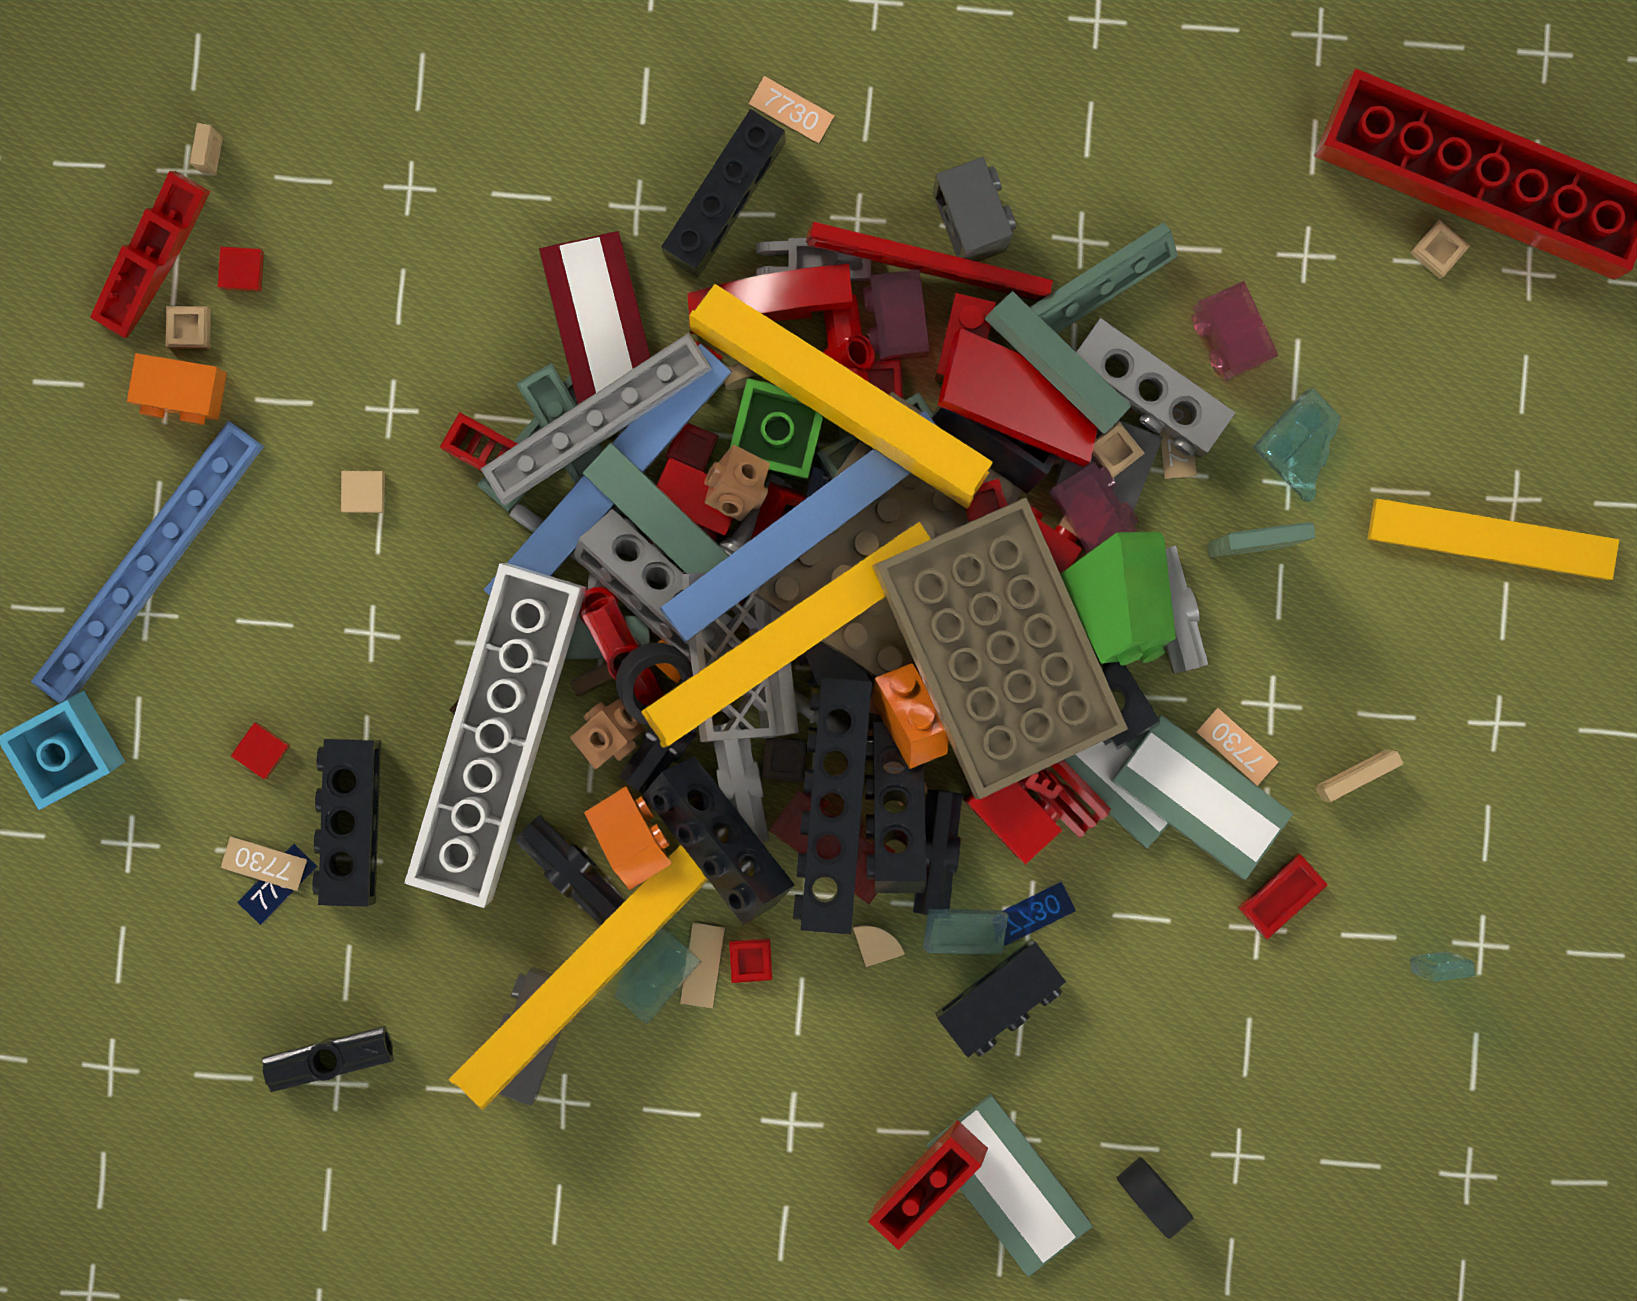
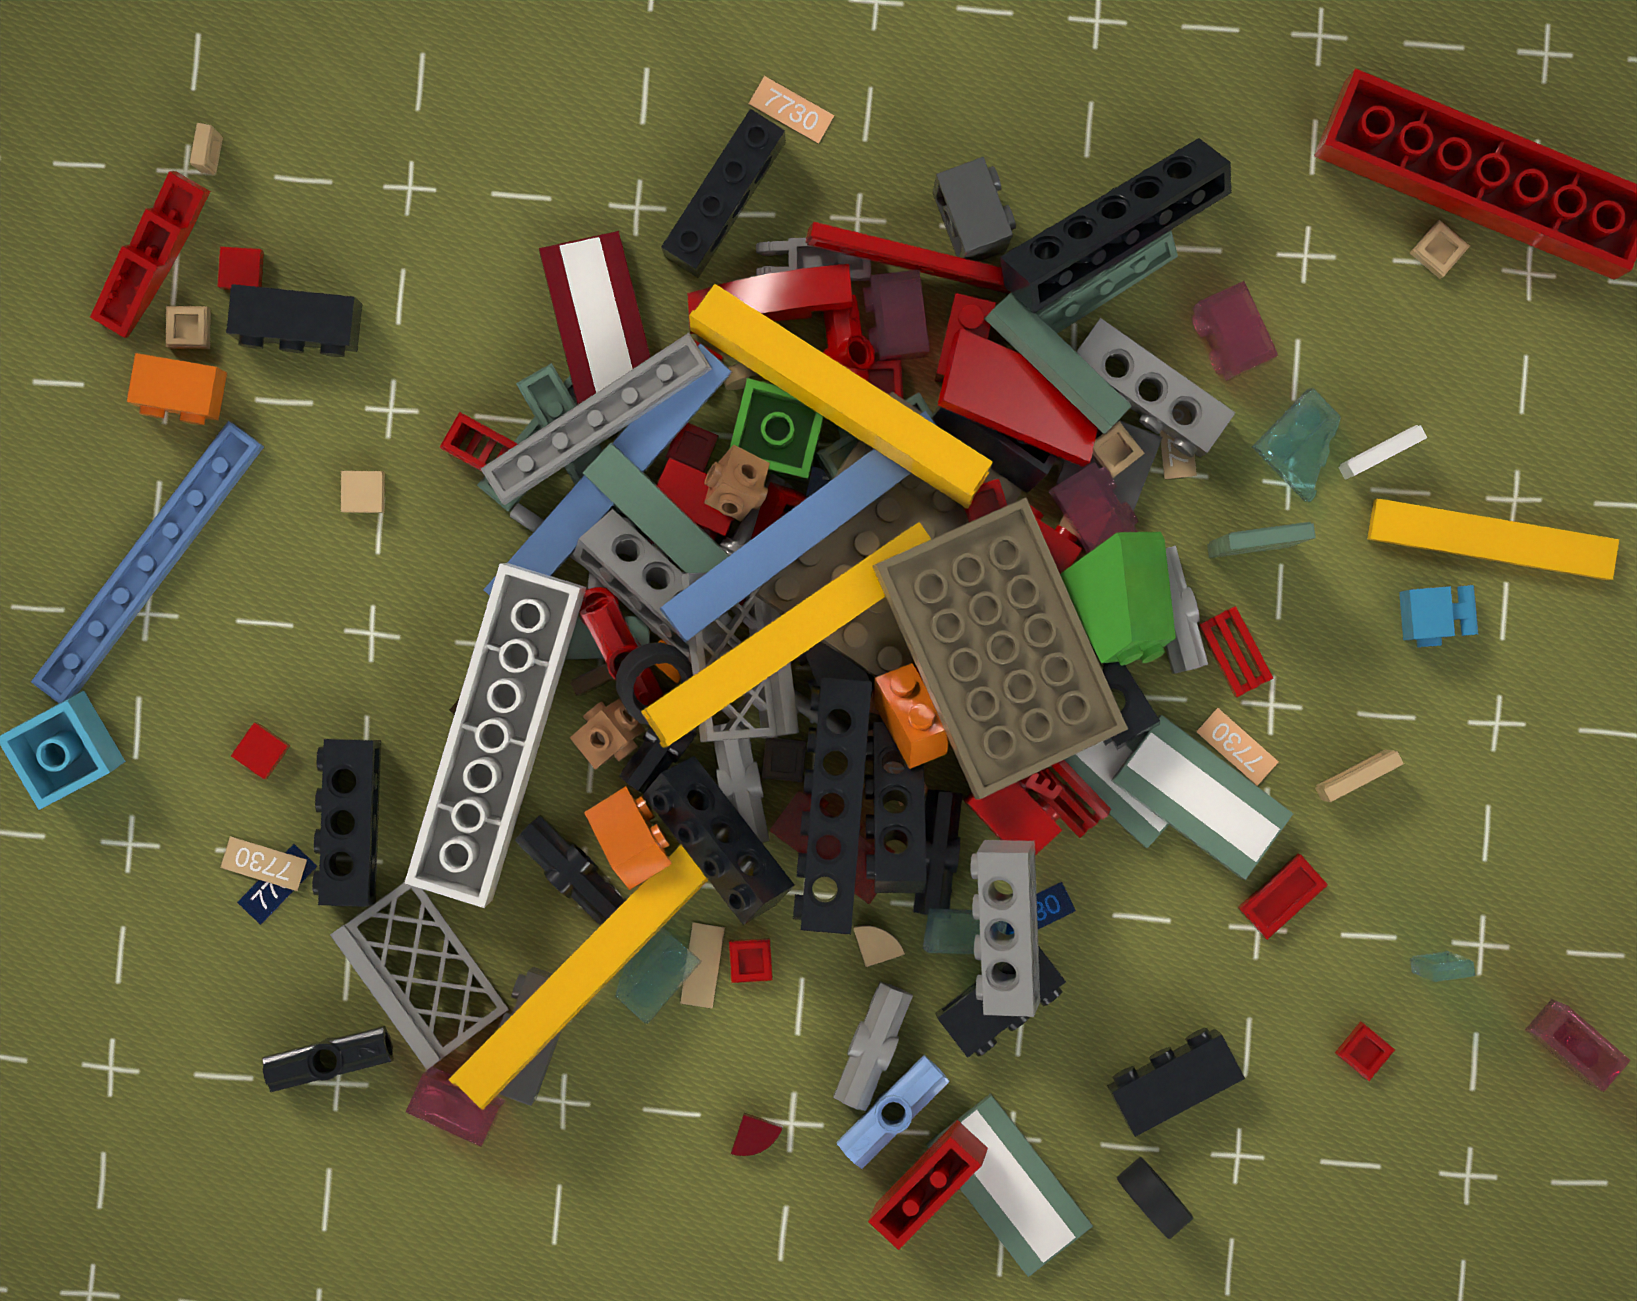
none -> black brick [226,284,363,357]
none -> light grey fence [330,882,509,1070]
none -> clear pink brick [406,1067,505,1147]
none -> dark red tile [731,1113,783,1156]
none -> light grey piece [833,981,913,1111]
none -> light blue piece [837,1054,950,1169]
none -> light grey brick [971,840,1040,1017]
none -> black brick [1000,138,1232,313]
none -> black brick [1107,1028,1245,1137]
none -> red tile [1198,606,1274,697]
none -> red tile [1335,1021,1395,1081]
none -> white tile [1338,425,1427,480]
none -> dark azure brick [1399,585,1478,647]
none -> clear pink brick [1525,999,1631,1092]

